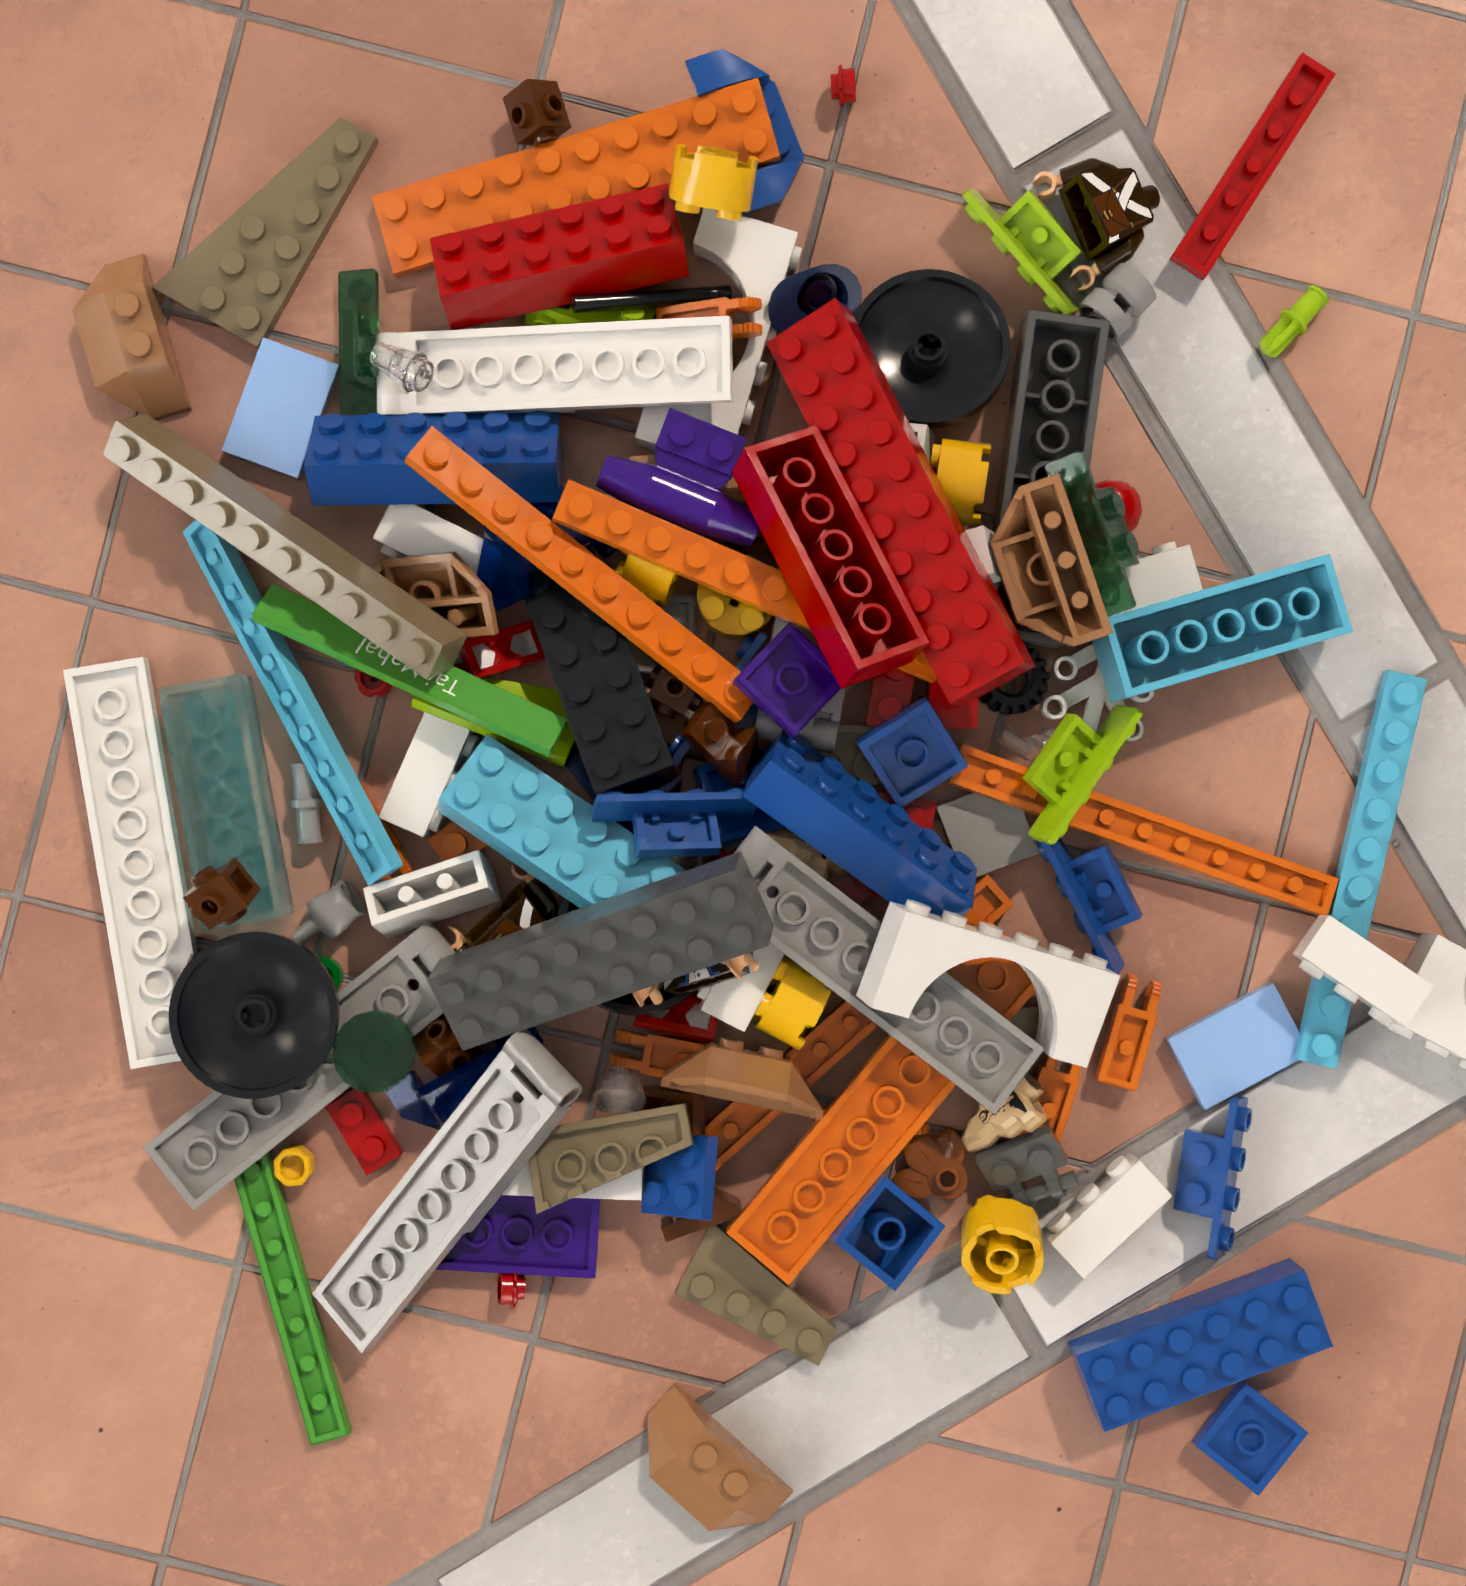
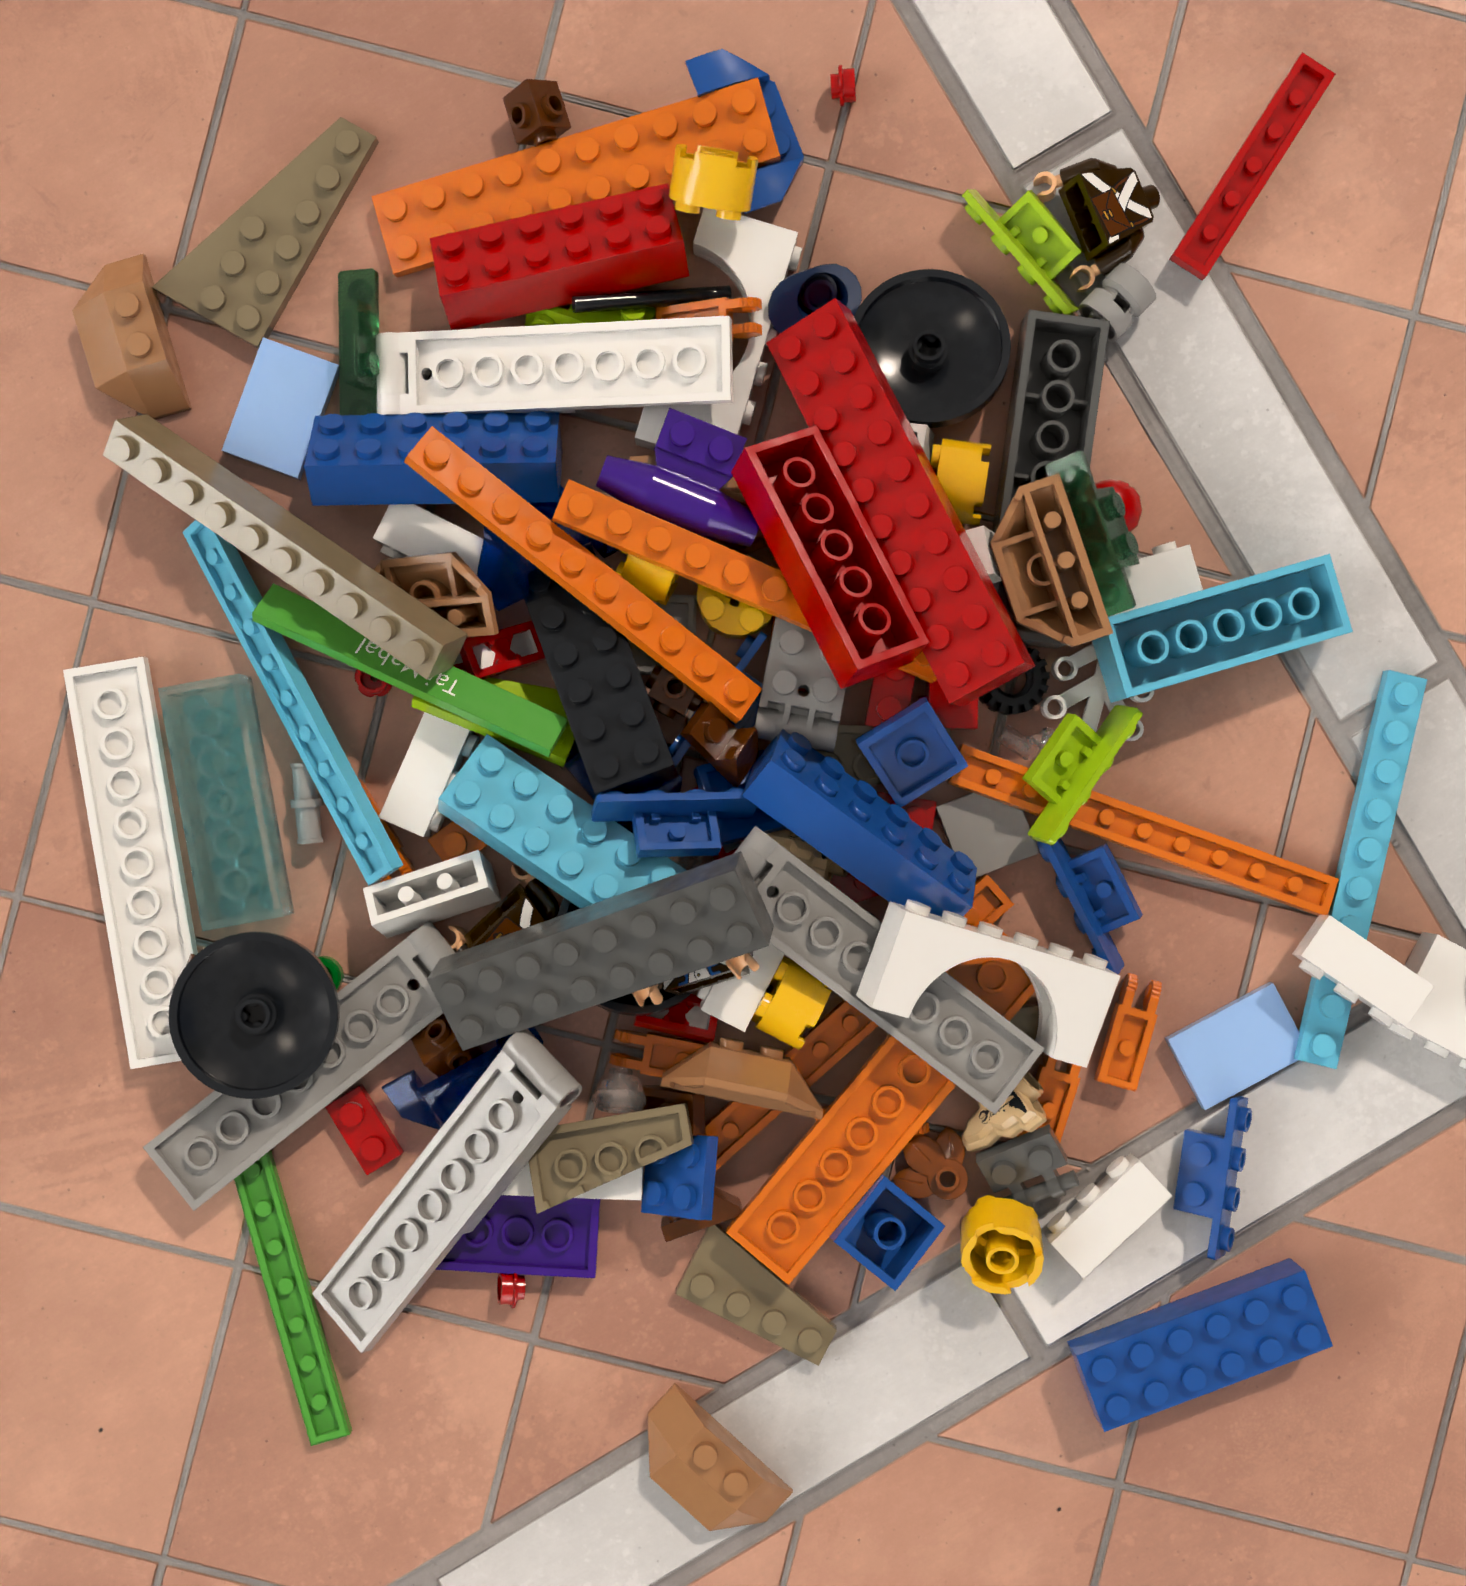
reddish brown brick [183,857,261,930] -> none
yellow tile [273,1145,315,1187] -> none
light grey piece [293,880,367,945] -> none
clear green tile [333,1010,417,1093] -> none
clear cone [370,342,434,392] -> none
dark purple tile [732,622,841,739] -> none
blue plate [1192,1380,1308,1496] -> none
lime axle [1259,285,1329,358] -> none

